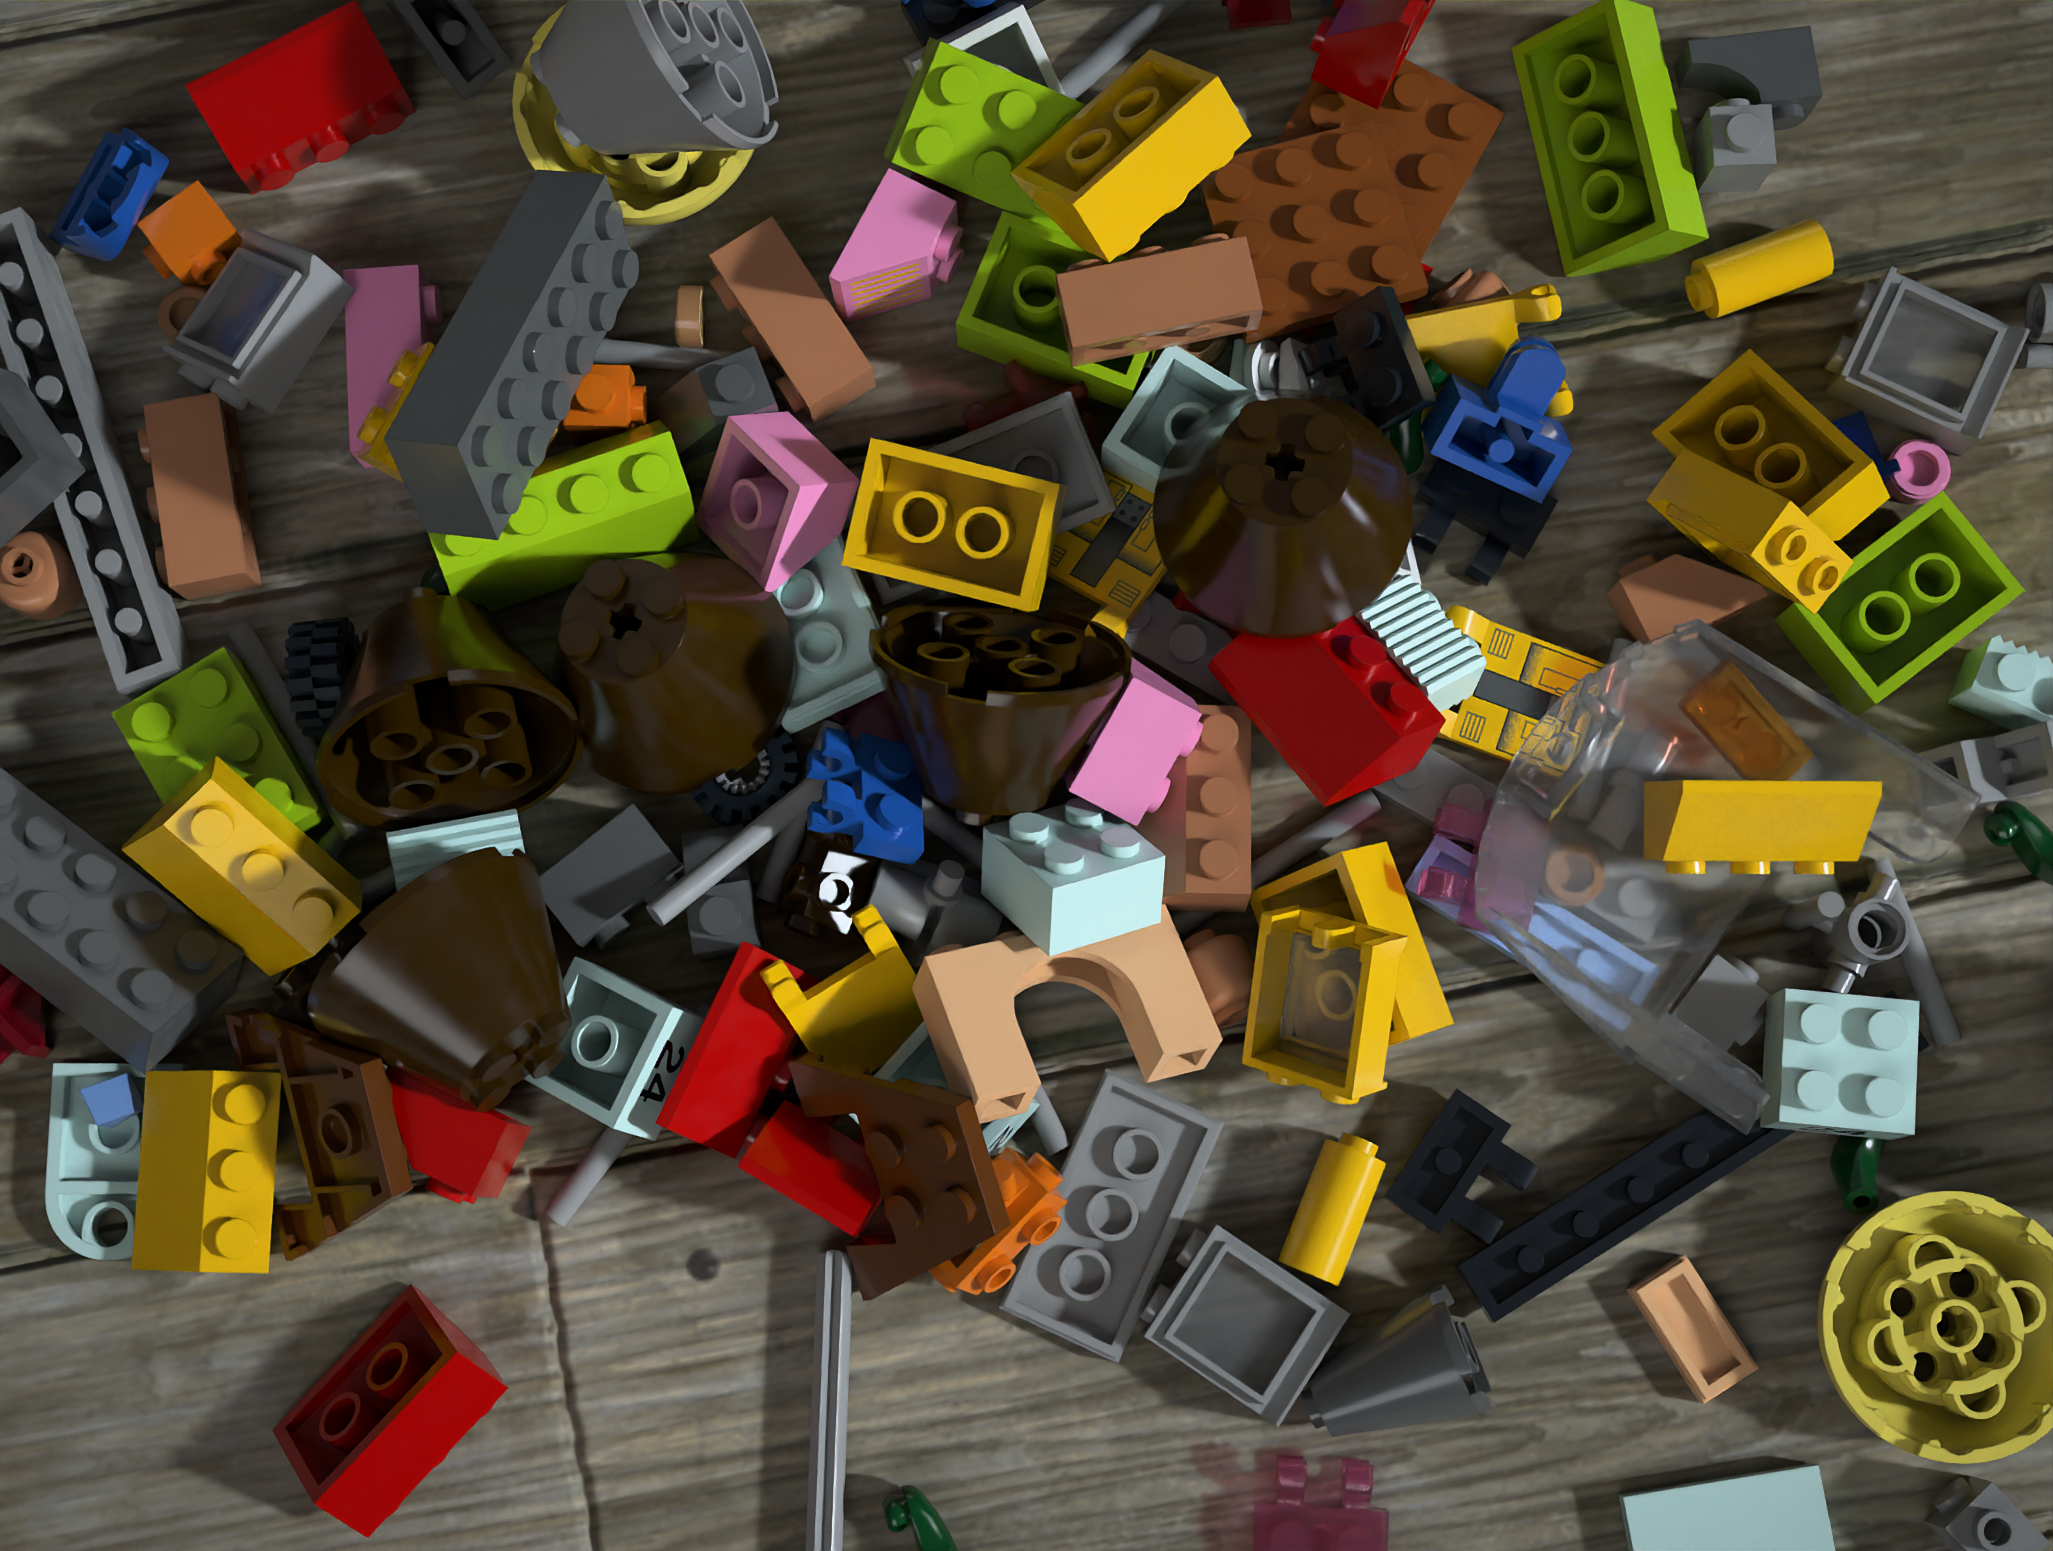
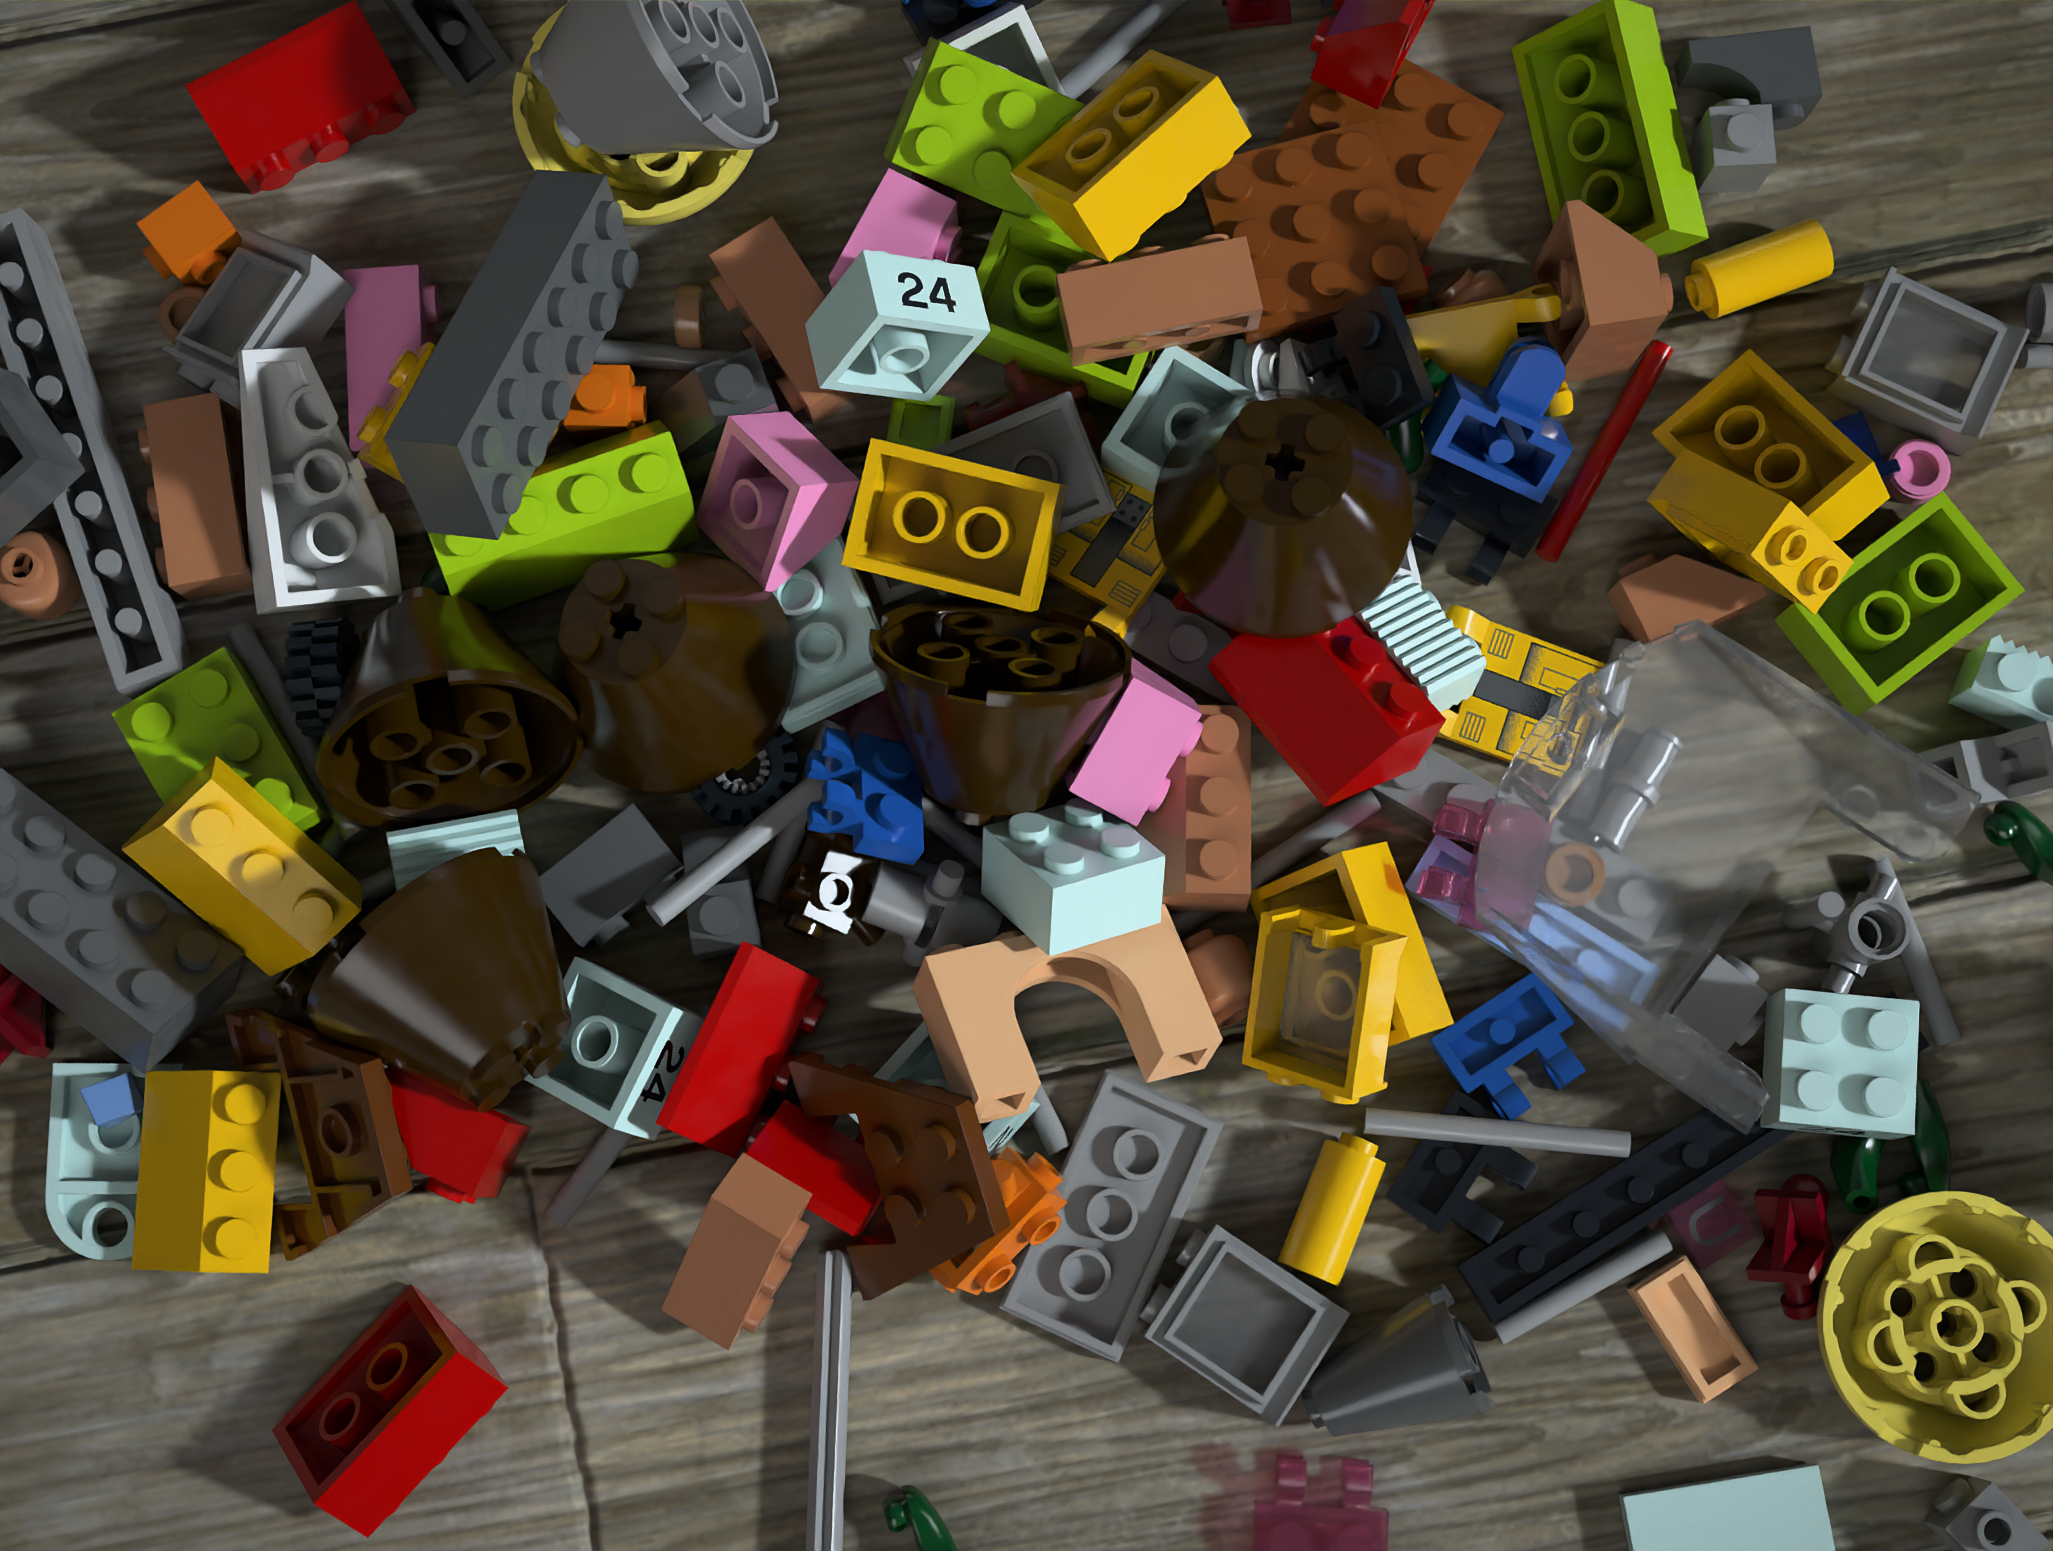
blue slope [48,127,169,261] -> none
yellow flag [760,904,924,1073] -> none
yellow slope [1644,780,1882,874] -> none
clear orange plate [1676,660,1814,781] -> none
none -> white wedge [238,347,402,615]
none -> nougat brick [661,1153,812,1351]
none -> light aqua brick [805,250,991,402]
none -> lime tile [886,395,957,450]
none -> light grey bar [1363,1107,1631,1158]
none -> blue plate [1428,969,1586,1121]
none -> light grey bar [1489,1228,1673,1345]
none -> nougat slope [1532,200,1673,383]
none -> red bar [1535,340,1673,563]
none -> clear pink tile [1664,1179,1758,1269]
none -> dark red piece [1745,1174,1834,1321]
none -> dark green arm [1898,1079,1951,1198]

